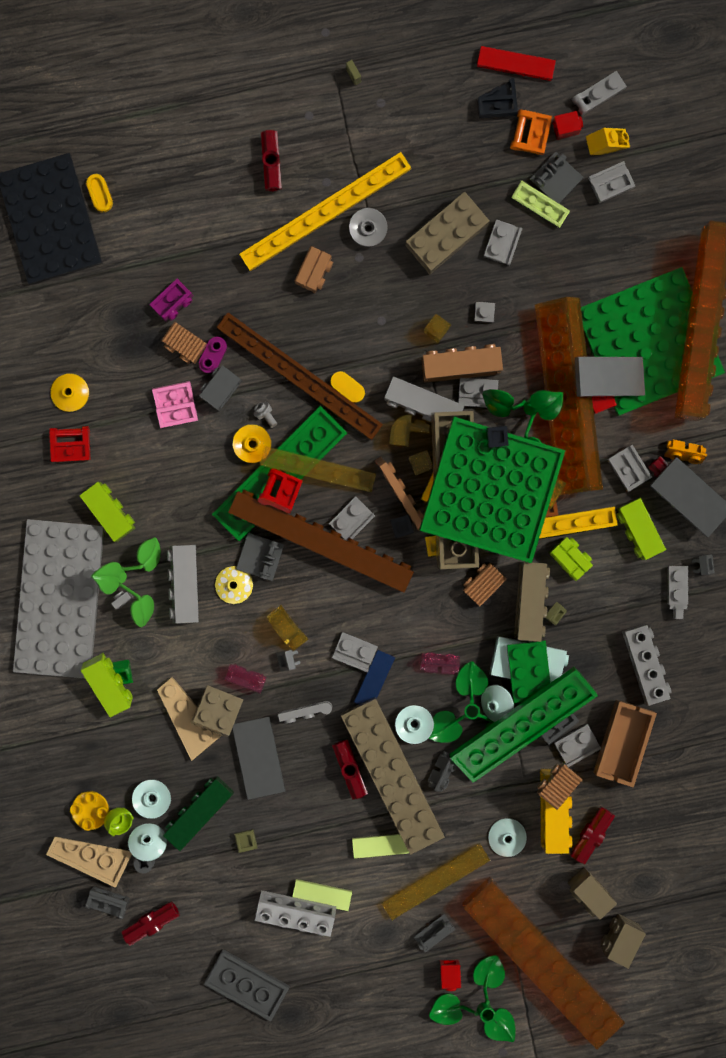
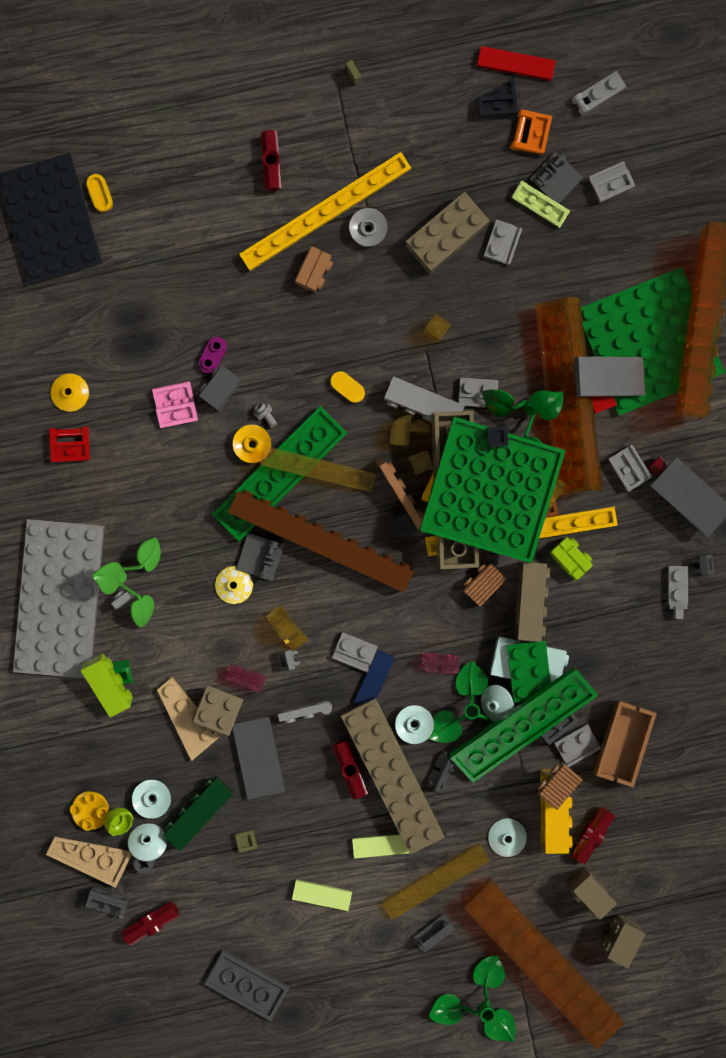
lime brick [80,482,135,542] -> none
magenta bracket [149,278,194,322] -> none
medium nougat brick [162,322,207,364] -> none
light grey brick [167,545,199,623] -> none
reddish brown plate [217,313,383,440] -> none
light grey brick [255,890,337,937] -> none
red plate [258,468,303,514] -> none
light grey plate [329,496,375,540] -> none
medium nougat piece [421,344,503,383] -> none
red brick [440,960,461,991] -> none
light grey plate [474,302,495,323] -> none
olive tile [546,602,567,625] -> none
red brick [552,111,583,140] -> none
yellow slope [586,128,630,155] -> none
lime brick [616,498,666,560] -> none
light grey brick [622,624,671,706] -> none
light orange hinge [664,439,707,464] -> none

